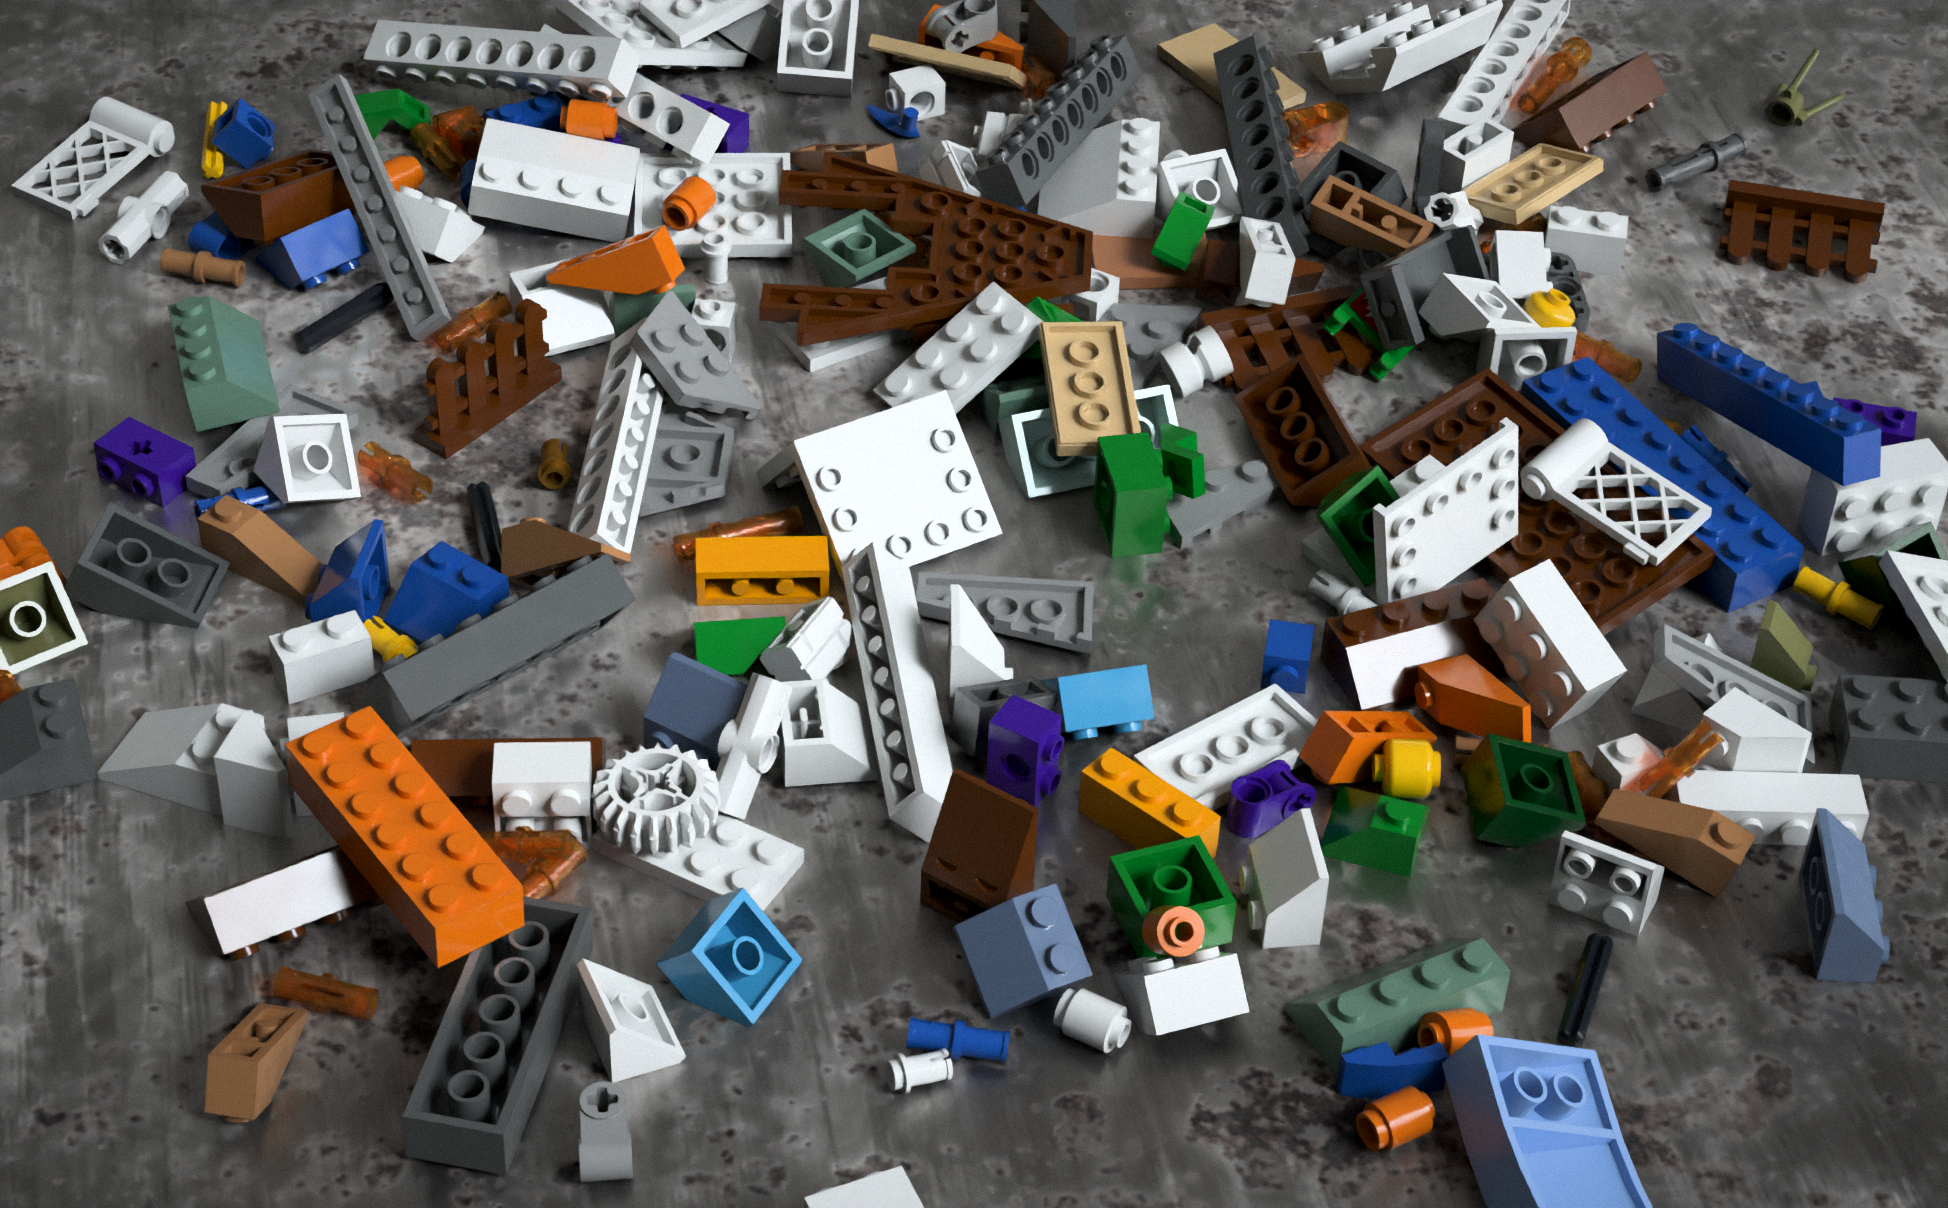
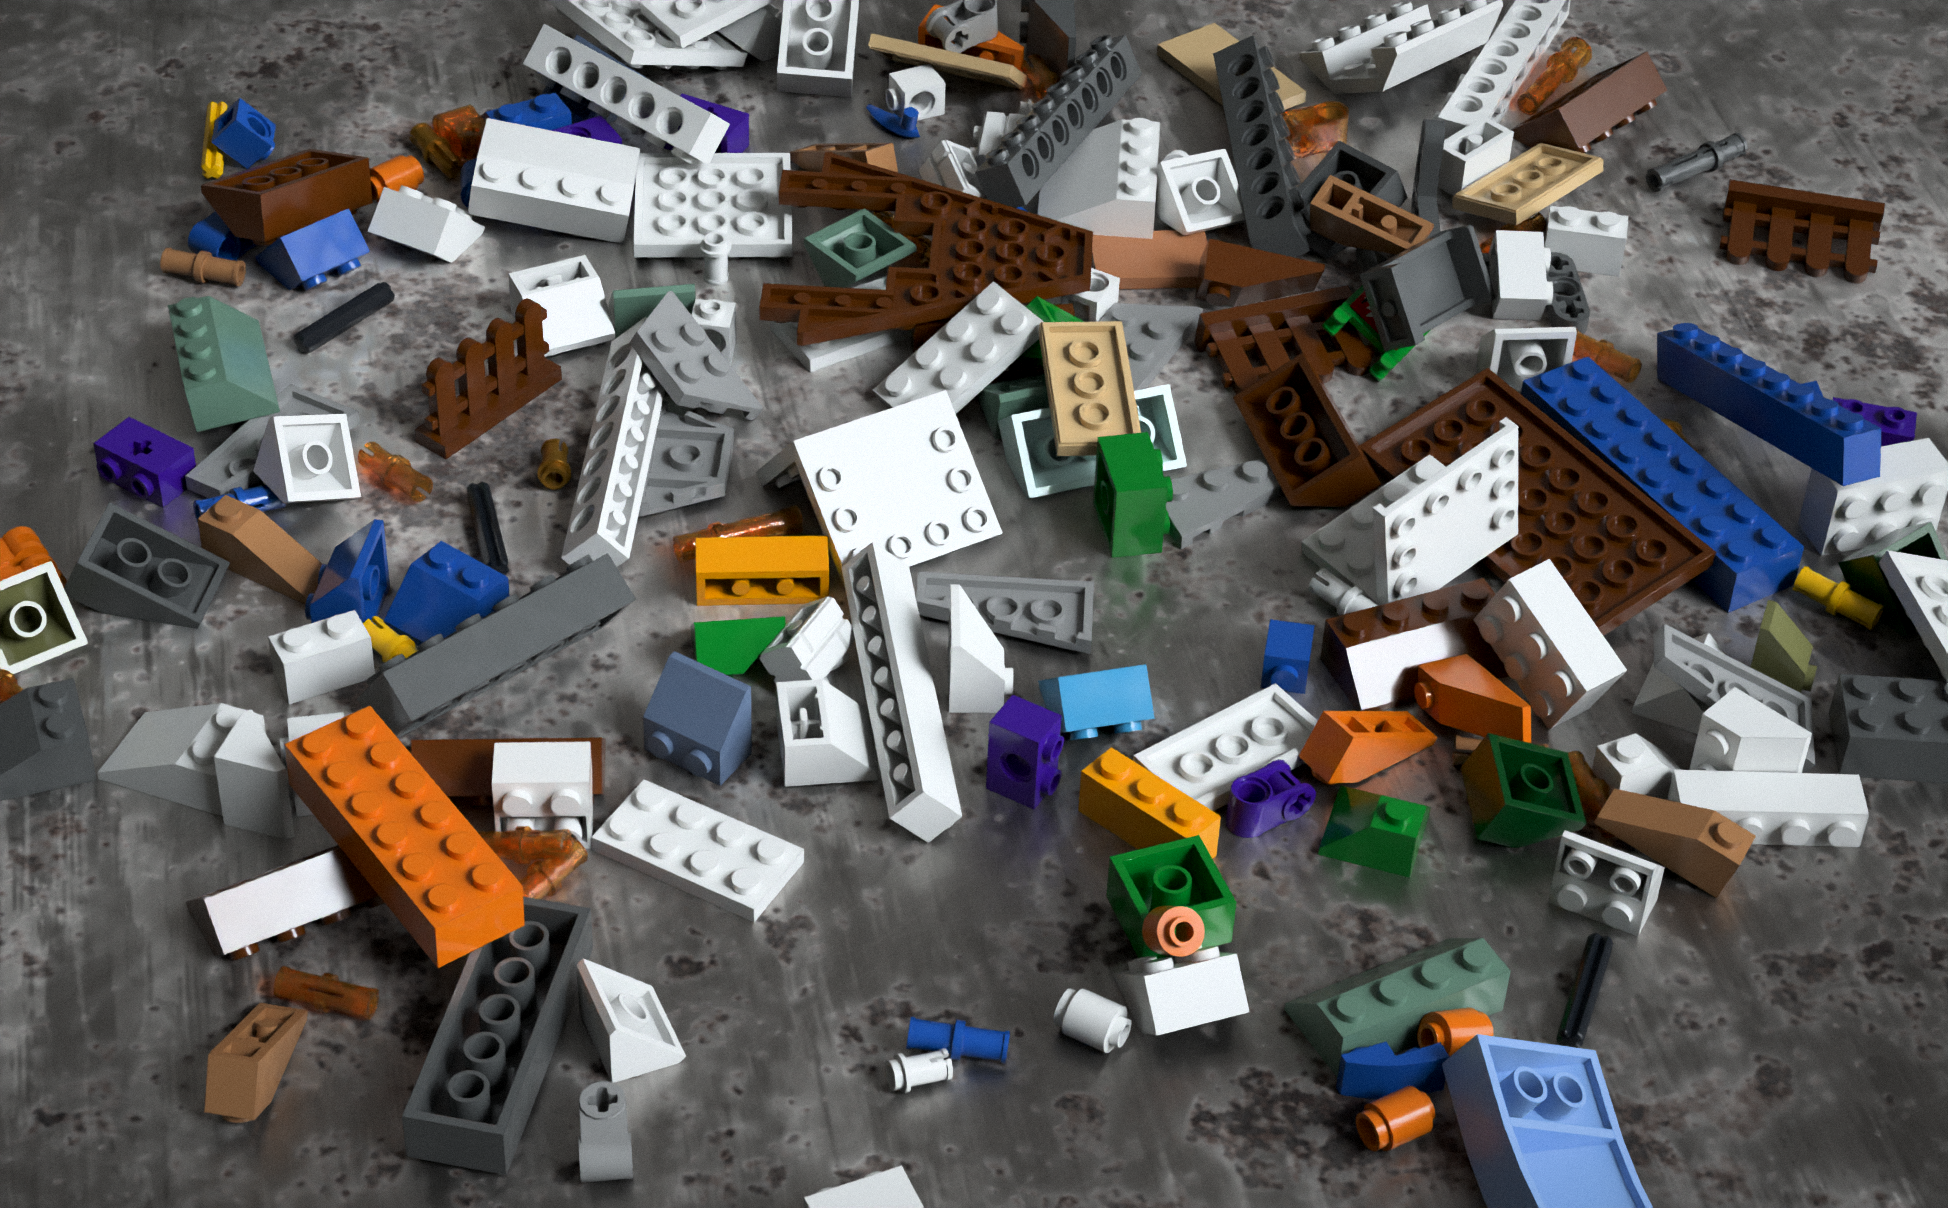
white piece [11,97,175,220] -> none
white piece [98,171,189,265] -> none
light grey plate [308,73,452,342] -> none
green slope [354,89,431,140] -> none
white brick [363,20,641,100] -> none
clear orange pin [434,291,512,354] -> none
medium nougat slope [501,517,631,589] -> none
orange slope [546,225,685,295] -> none
orange brick [560,99,618,141] -> none
white gear [591,742,721,856] -> none
dark azure slope [656,887,803,1027] -> none
orange brick [661,176,716,231] -> none
white piece [716,672,793,820] -> none
reddish brown slope [920,768,1038,923] -> none
flat silver slope [950,676,1058,758] -> none
sand blue slope [953,883,1093,1020] -> none
green slope [1150,191,1215,271] -> none
white wheel [1158,325,1234,399] -> none
green slope [1160,422,1206,499] -> none
white slope [1239,808,1329,949] -> none
white slope [1240,216,1296,307] -> none
green slope [1316,465,1400,587] -> none
yellow head [1372,739,1441,799] -> none
white slope [1418,273,1541,343] -> none
white piece [1424,191,1484,235] -> none
white piece [1520,418,1712,566] -> none
yellow head [1522,289,1576,328] -> none
clear orange pin [1634,719,1724,799] -> none
blue pin [1680,424,1753,494] -> none
olive plant [1765,49,1844,127] -> none
sand blue slope [1799,808,1890,983] -> none

